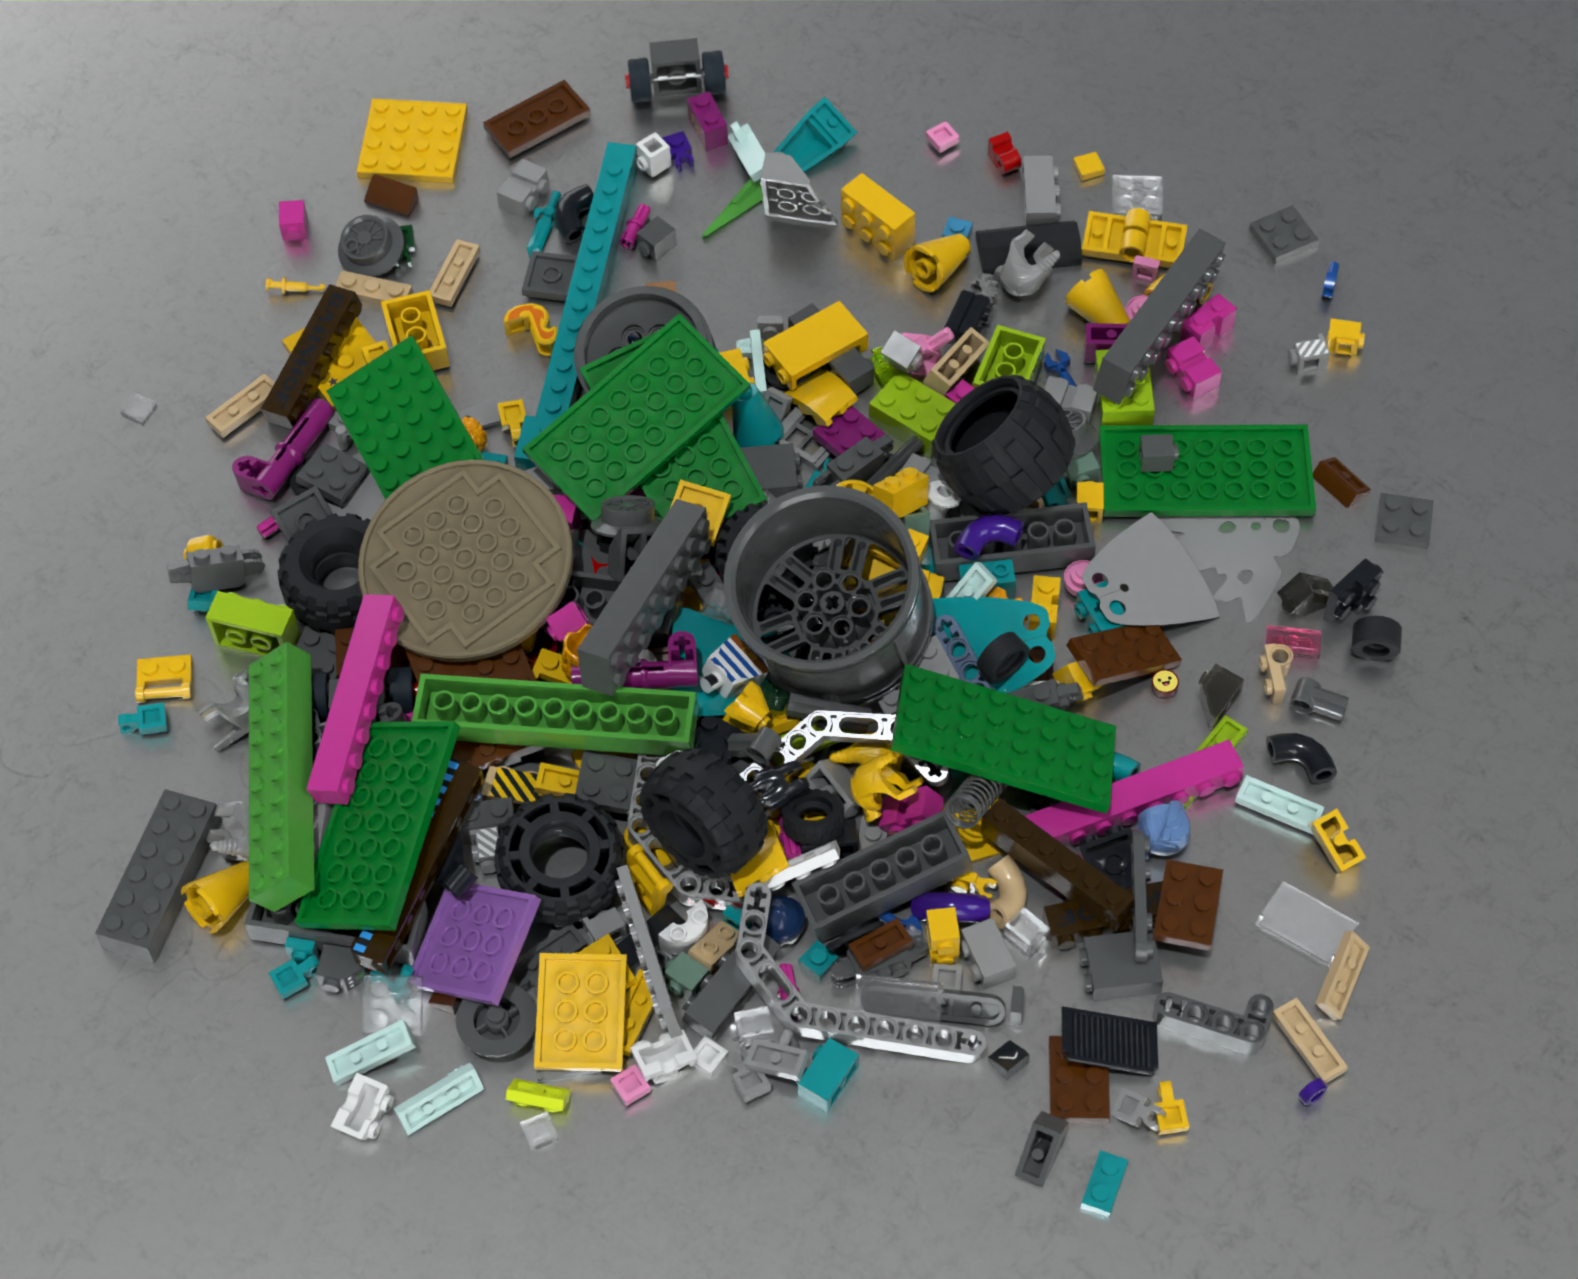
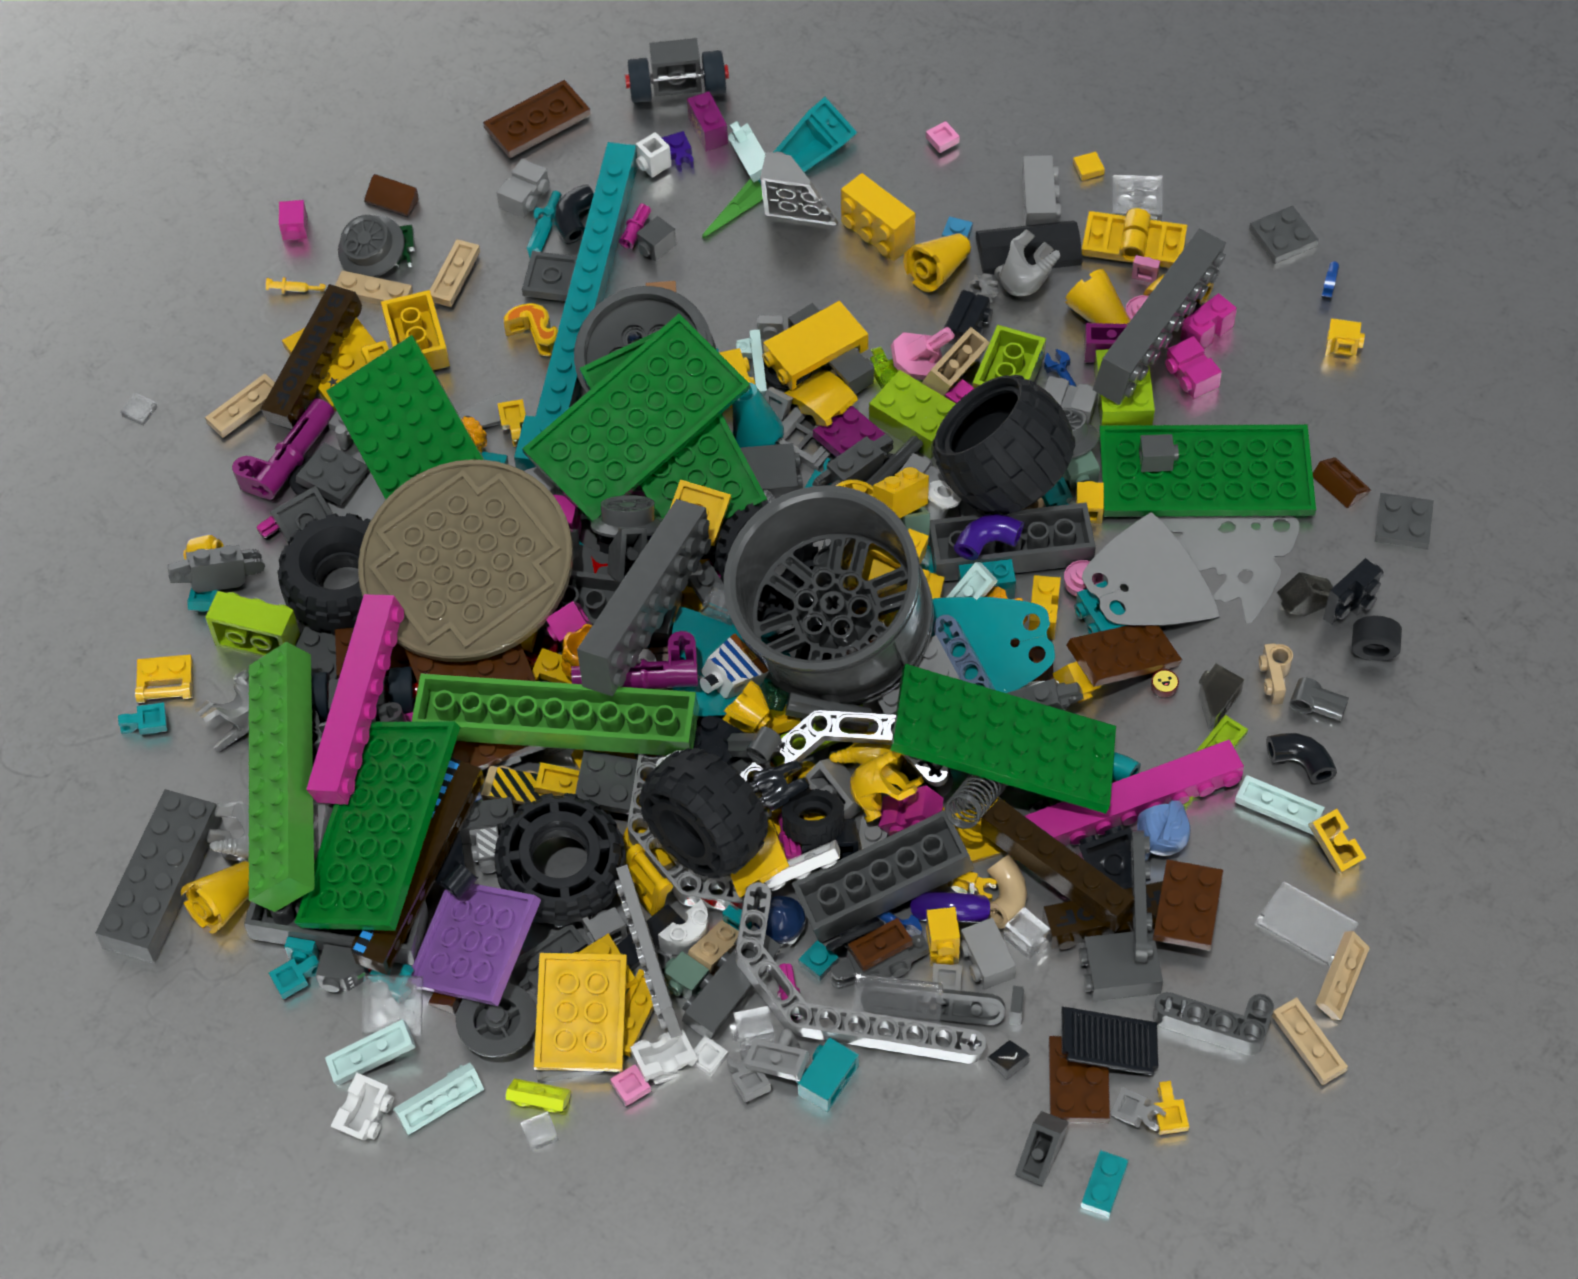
yellow plate [356,98,468,184] -> none
light grey brick [881,330,924,376] -> none
black tyre [977,632,1030,684] -> none
red leg [988,131,1022,174] -> none
clear pink plate [1265,625,1322,660] -> none
light grey brick [1288,334,1330,374] -> none
dark purple tile [1298,1078,1328,1105] -> none

